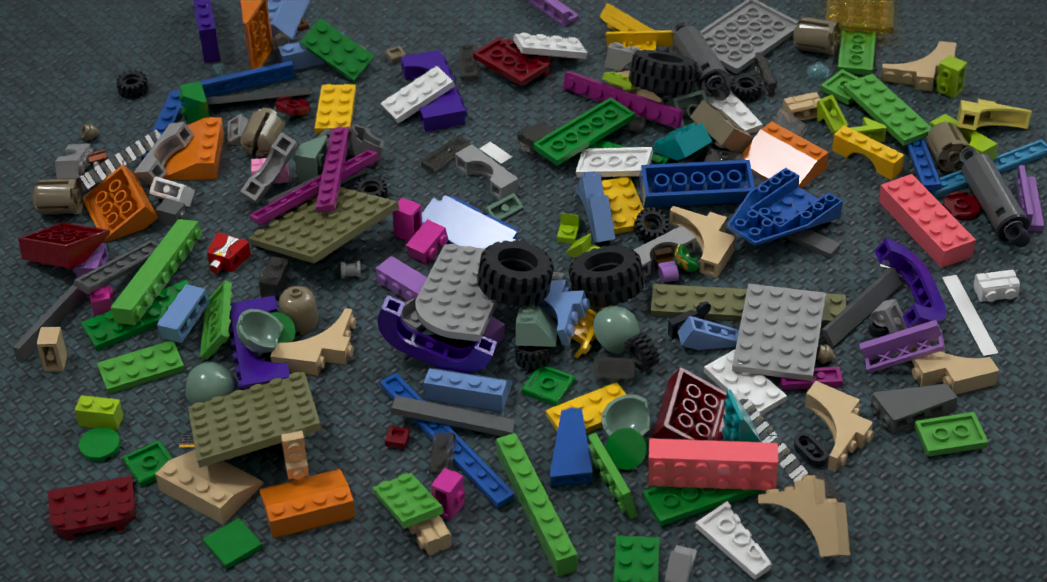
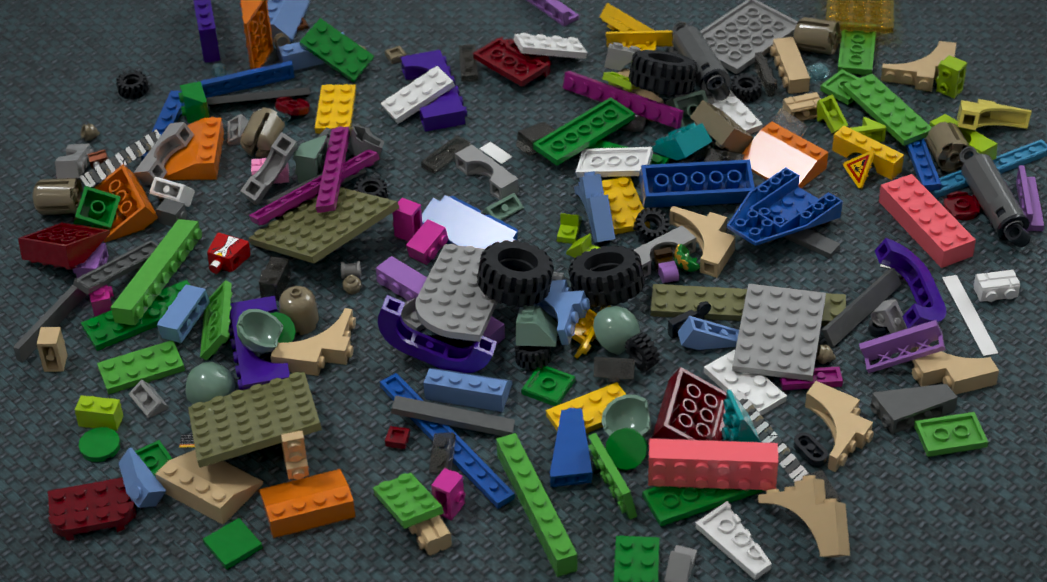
none -> green slope [73,186,121,230]
none -> medium blue slope [119,448,166,508]
none -> light grey slope [129,380,169,418]
none -> dark tan plate [342,275,362,294]
none -> tan brick [770,37,810,94]
none -> piece [843,150,875,189]

